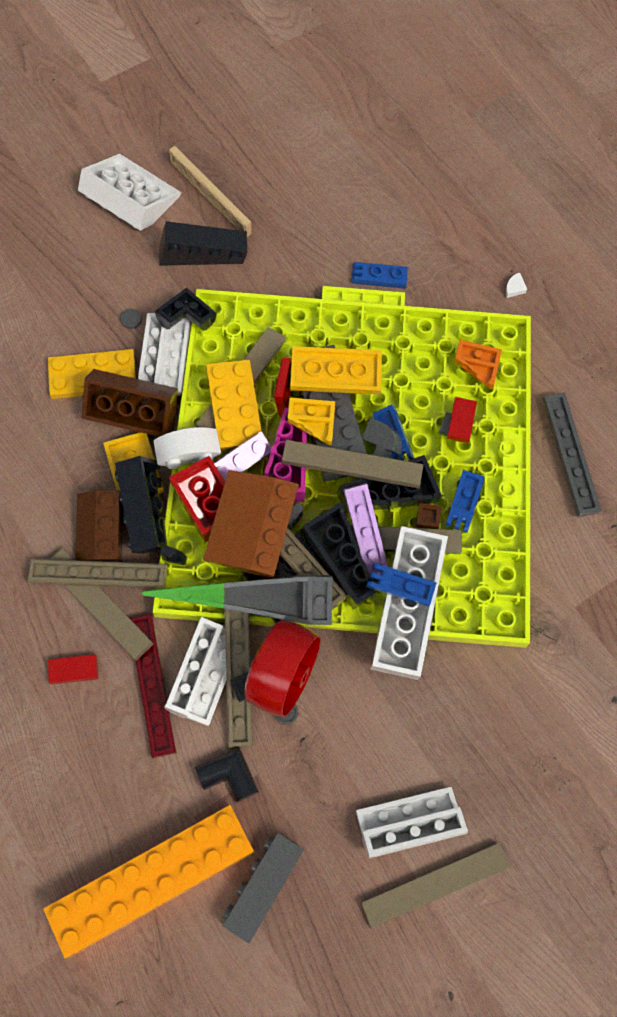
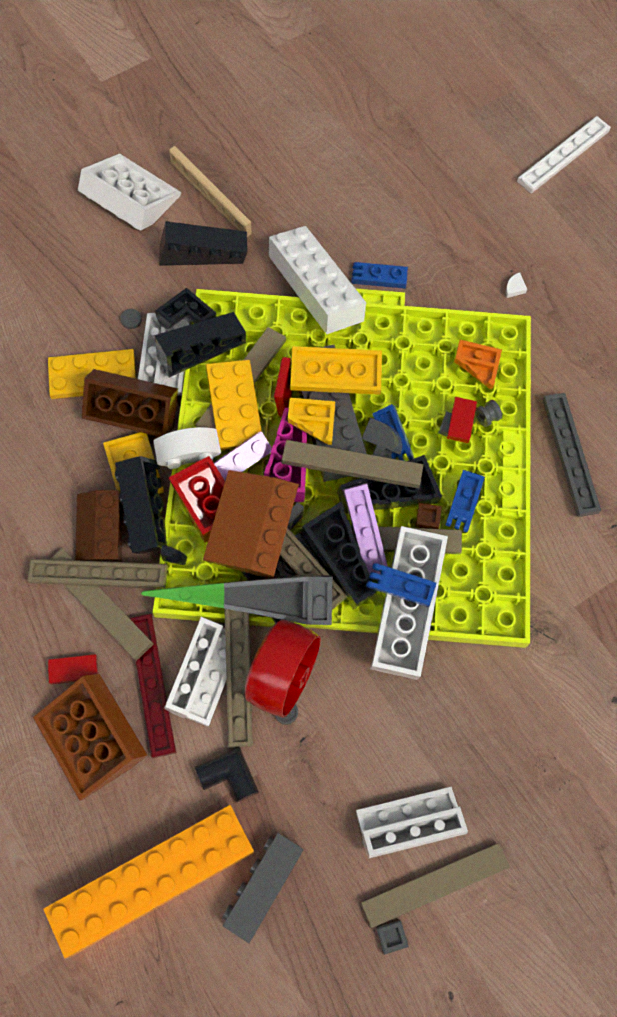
black tile [230,672,249,703] -> none
none -> dark orange slope [33,674,148,801]
none -> black wedge [154,312,246,378]
none -> white brick [269,226,366,334]
none -> dark grey tile [376,920,409,955]
none -> dark grey wheel [475,400,502,427]
none -> white tile [517,116,611,194]

